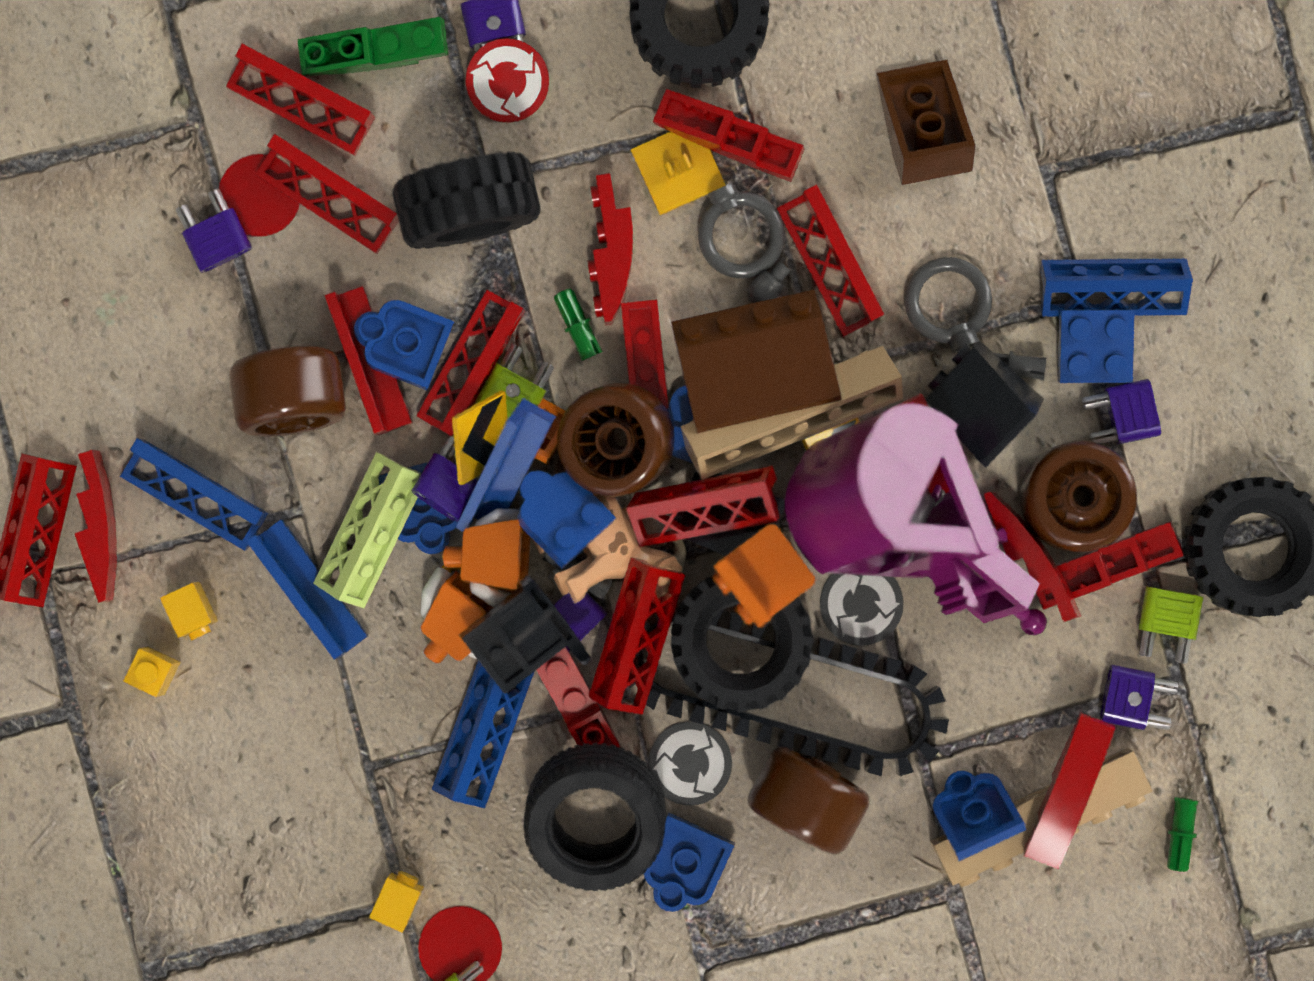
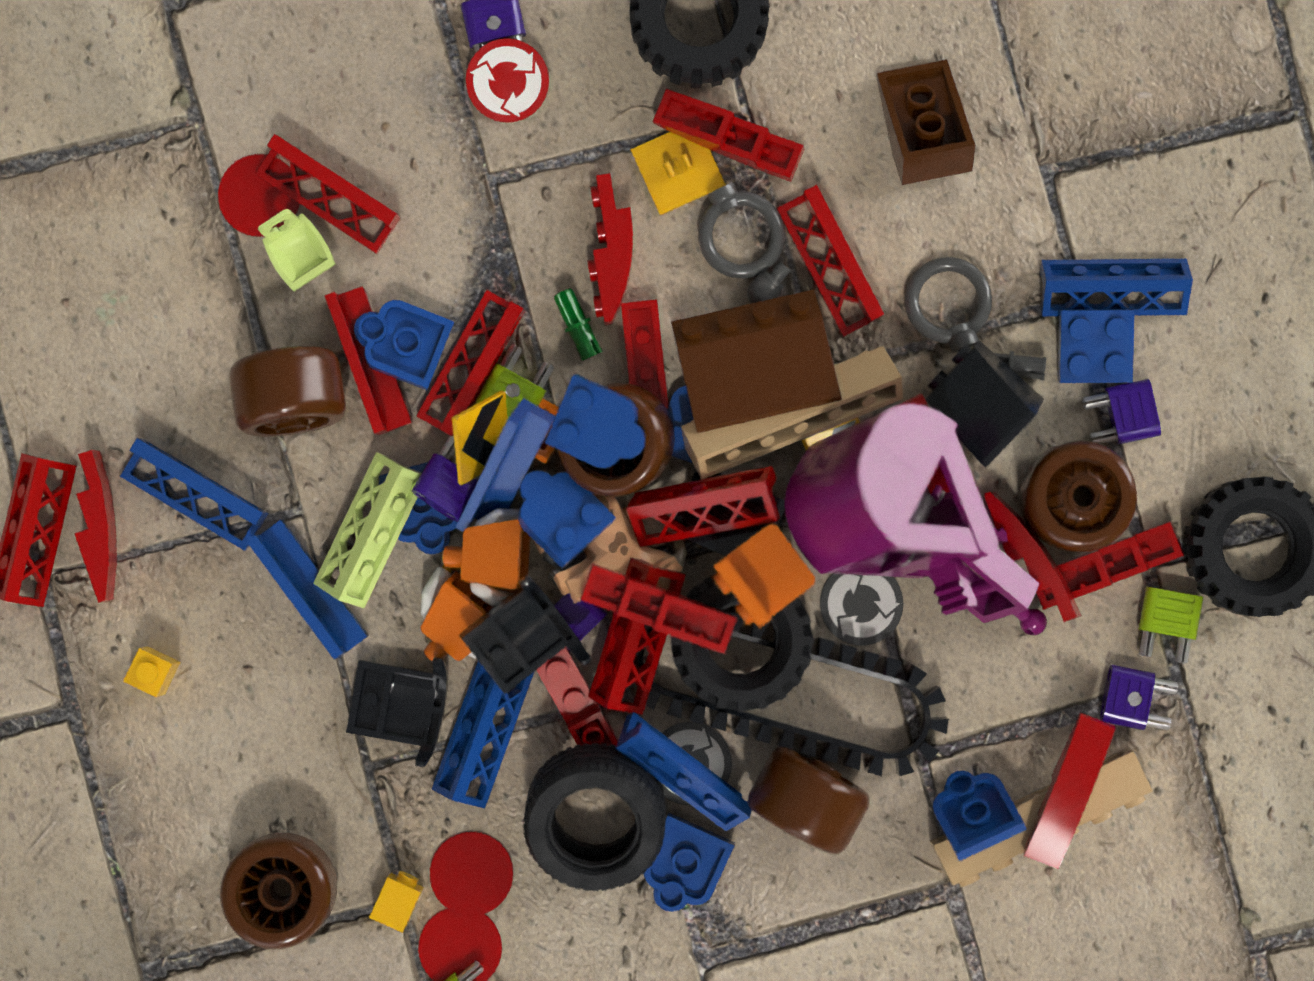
yellow brick [160,582,218,641] -> none
dark purple piece [176,189,252,273] -> none
red fence [226,43,375,156] -> none
green slope [297,17,449,76] -> none
black tyre [392,152,541,249] -> none
green axle [1167,797,1199,872] -> none
none -> reddish brown wheel [220,833,337,949]
none -> yellowish green piece [258,209,336,292]
none -> black piece [346,657,448,767]
none -> red sticker [430,832,513,916]
none -> blue plate [545,374,646,468]
none -> red slope [580,563,737,653]
none -> blue fence [616,712,752,831]

